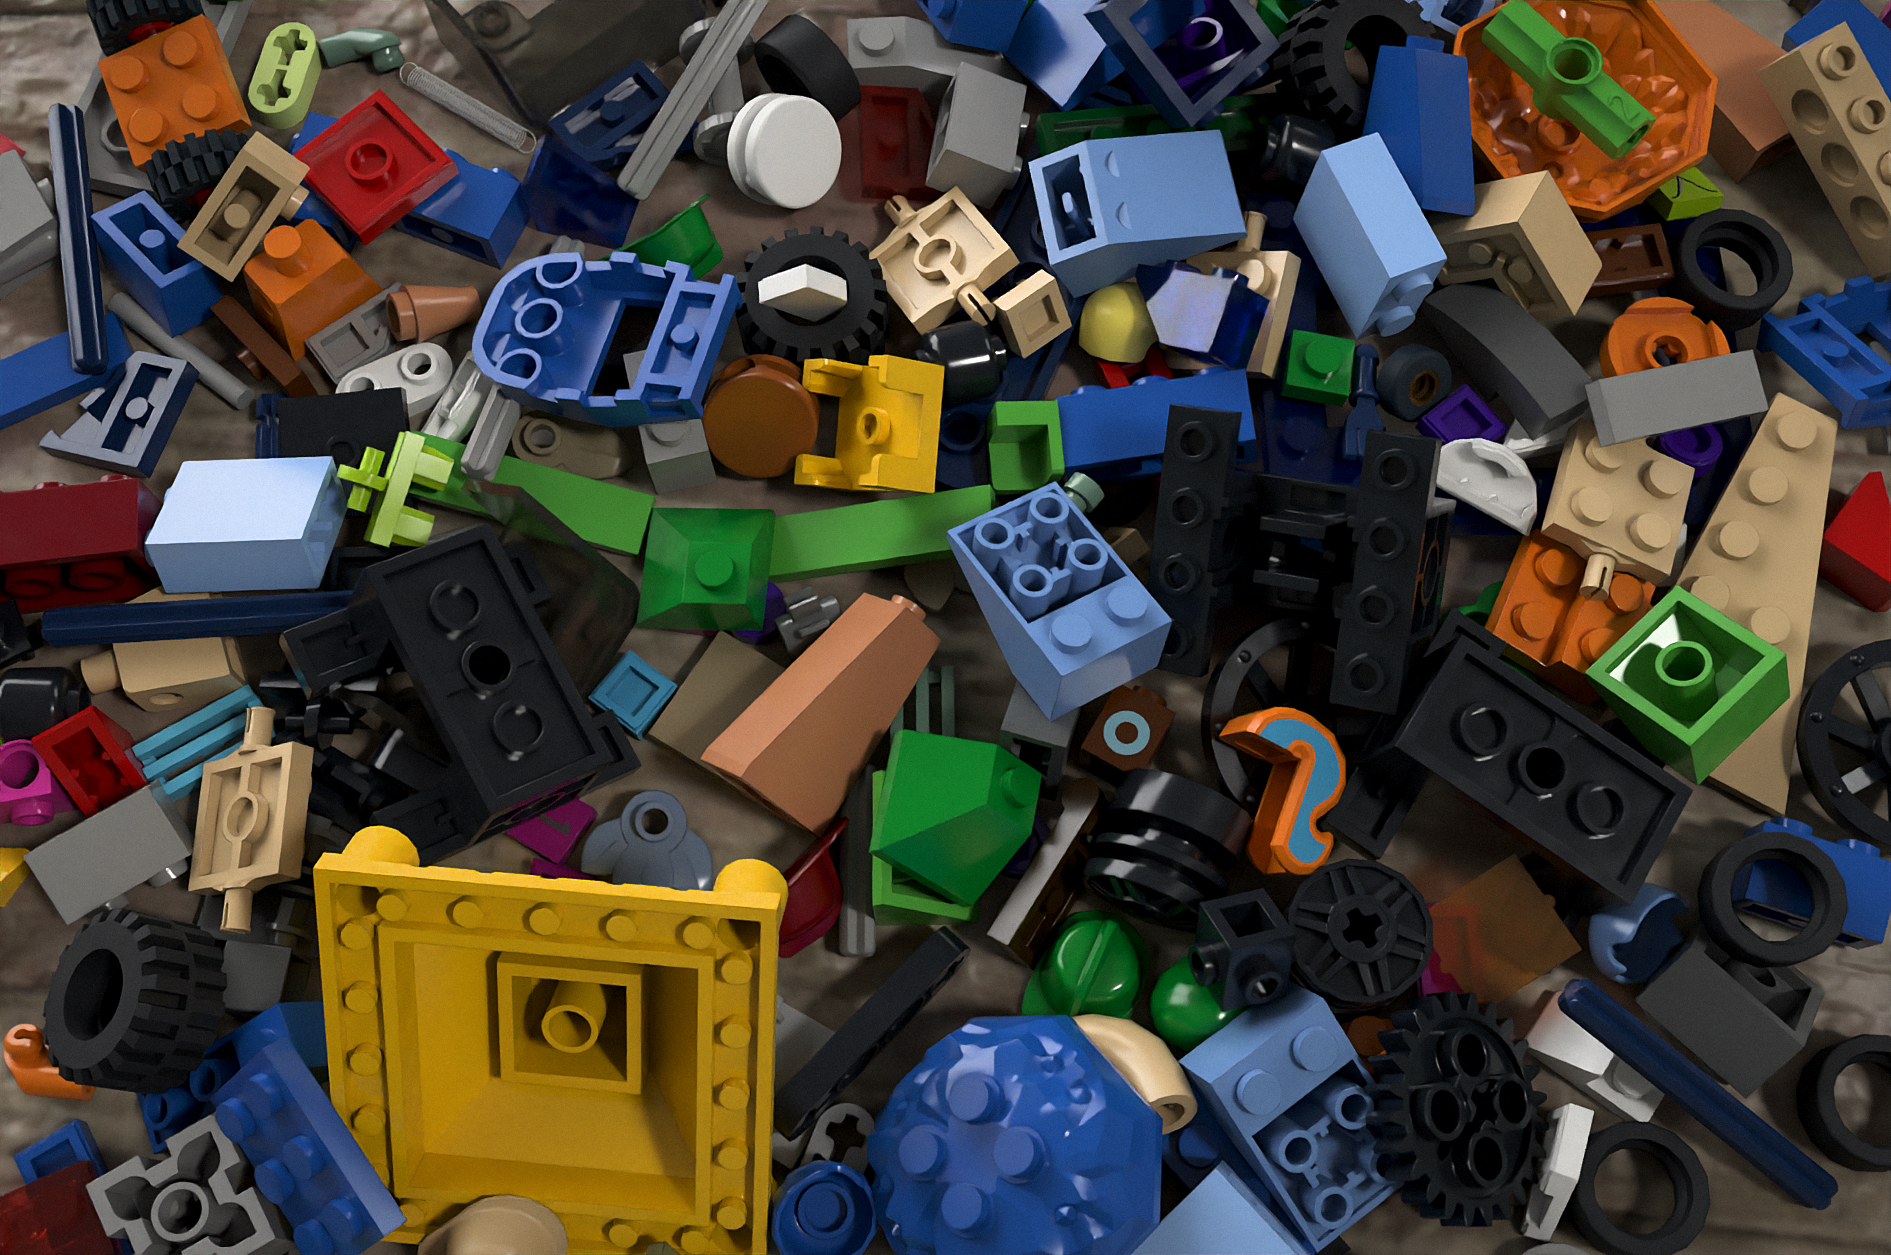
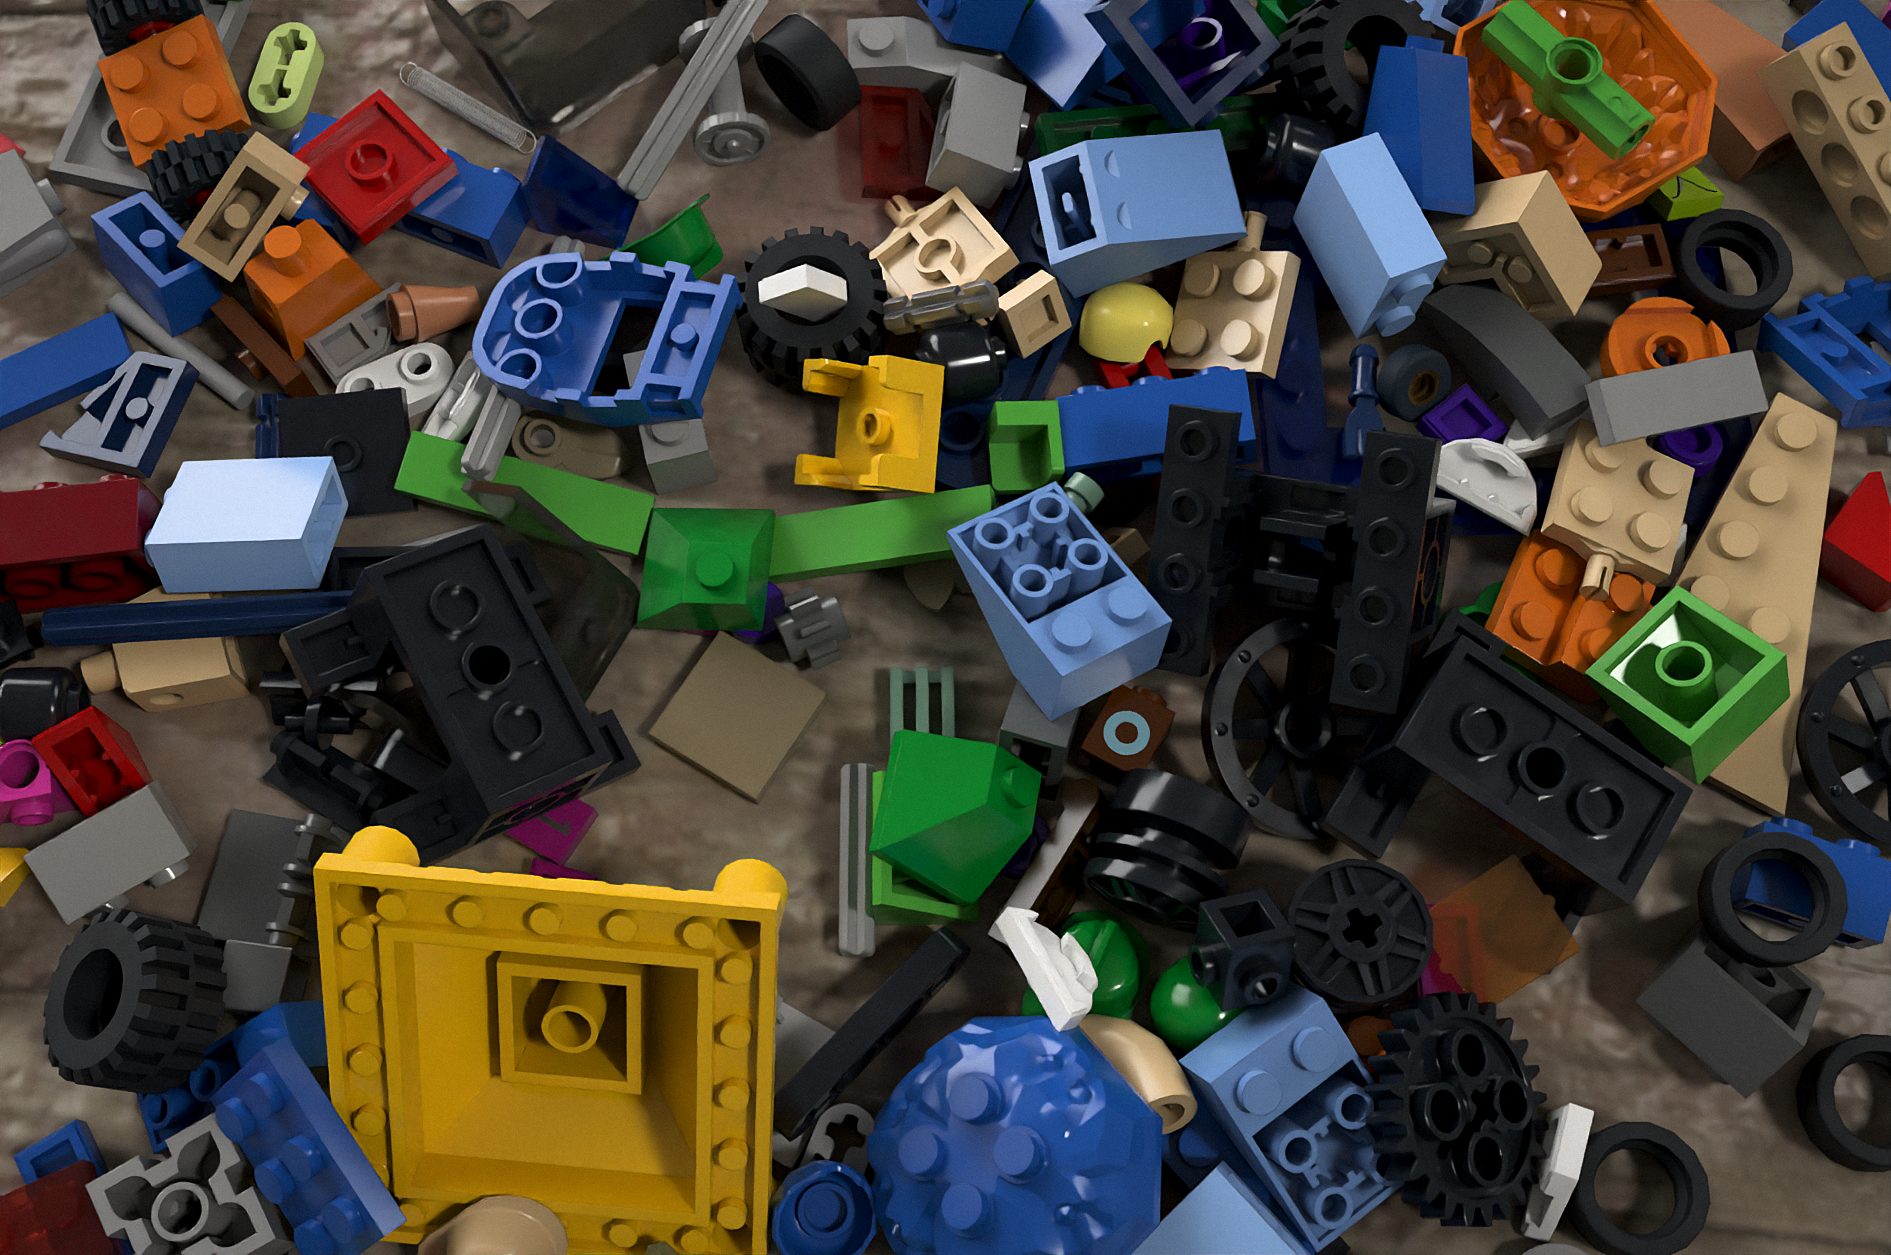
orange arm [3,1023,96,1101] -> none
dark blue axle [47,103,109,375] -> none
medium azure tile [131,683,278,803] -> none
tan plate [188,706,314,935] -> none
sand green arm [320,27,405,72] -> none
lime hips [336,431,454,548] -> none
dark blue wing [548,58,699,175] -> none
sand blue plate [581,790,713,891] -> none
dark azure tile [588,650,679,741] -> none
nougat slope [700,593,942,838] -> none
dark orange head [702,354,820,478] -> none
white head [727,93,842,209] -> none
dark red piece [778,816,849,958] -> none
clear blue slope [1135,259,1270,370] -> none
orange animal [1218,707,1346,877] -> none
green plate [1281,329,1355,407] -> none
white slope [1524,990,1665,1122] -> none
dark blue axle [1557,978,1838,1210] -> none
medium blue hair [1588,883,1690,985] -> none
none -> flat silver axle [883,279,1000,335]
none -> white plate [996,907,1098,1032]

